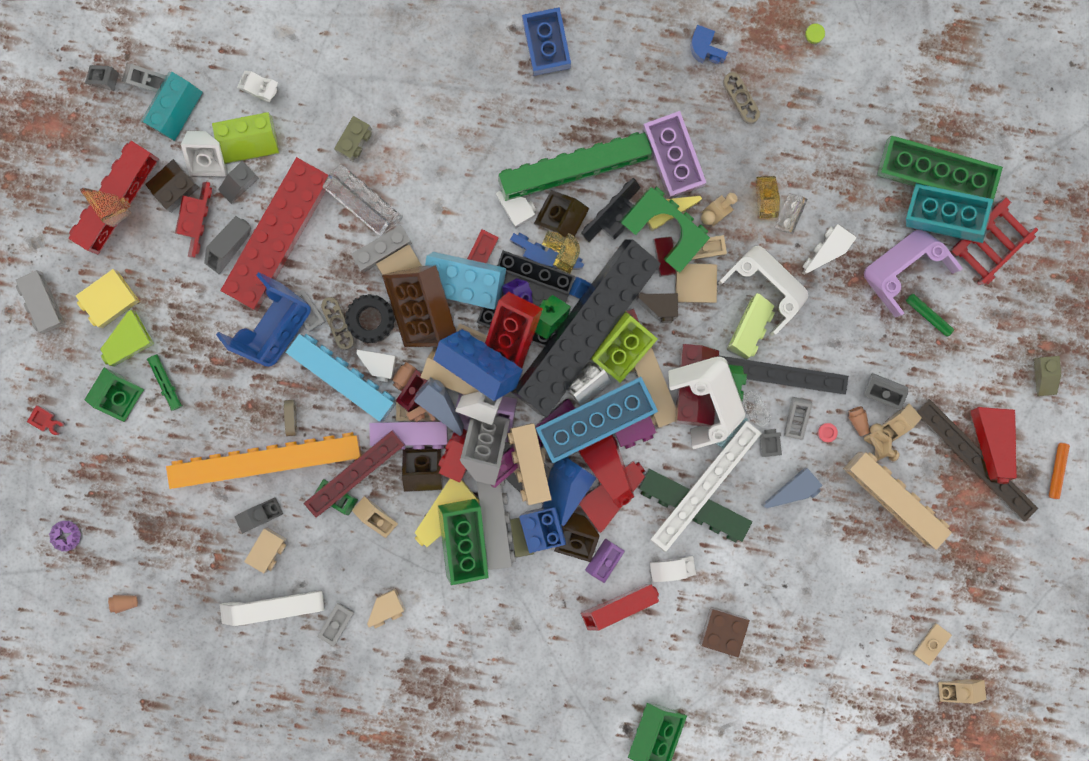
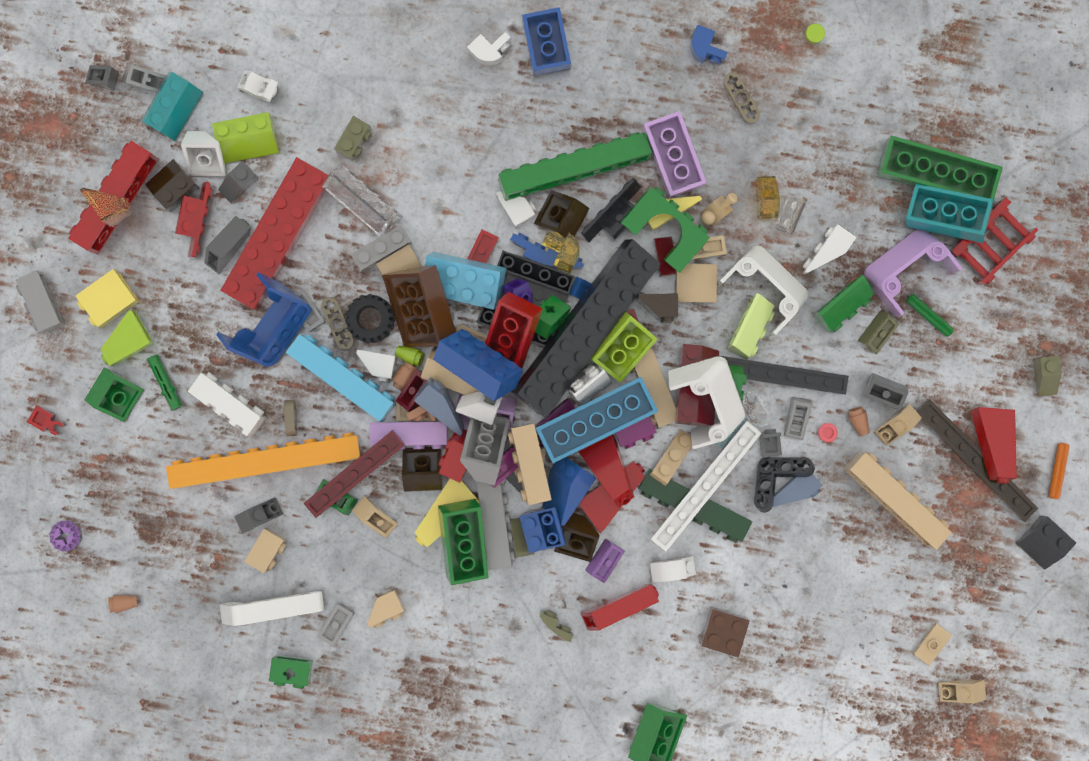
tan piece [864,423,900,462] -> none
none -> white wedge [188,372,267,436]
none -> green brick [269,656,313,689]
none -> lime cone [395,345,425,367]
none -> white brick [467,32,511,65]
none -> olive slope [540,610,574,642]
none -> tan plate [650,429,692,486]
none -> black beam [754,457,815,513]
none -> green slope [812,275,874,333]
none -> olive slope [858,311,899,355]
none -> black slope [1016,515,1076,570]

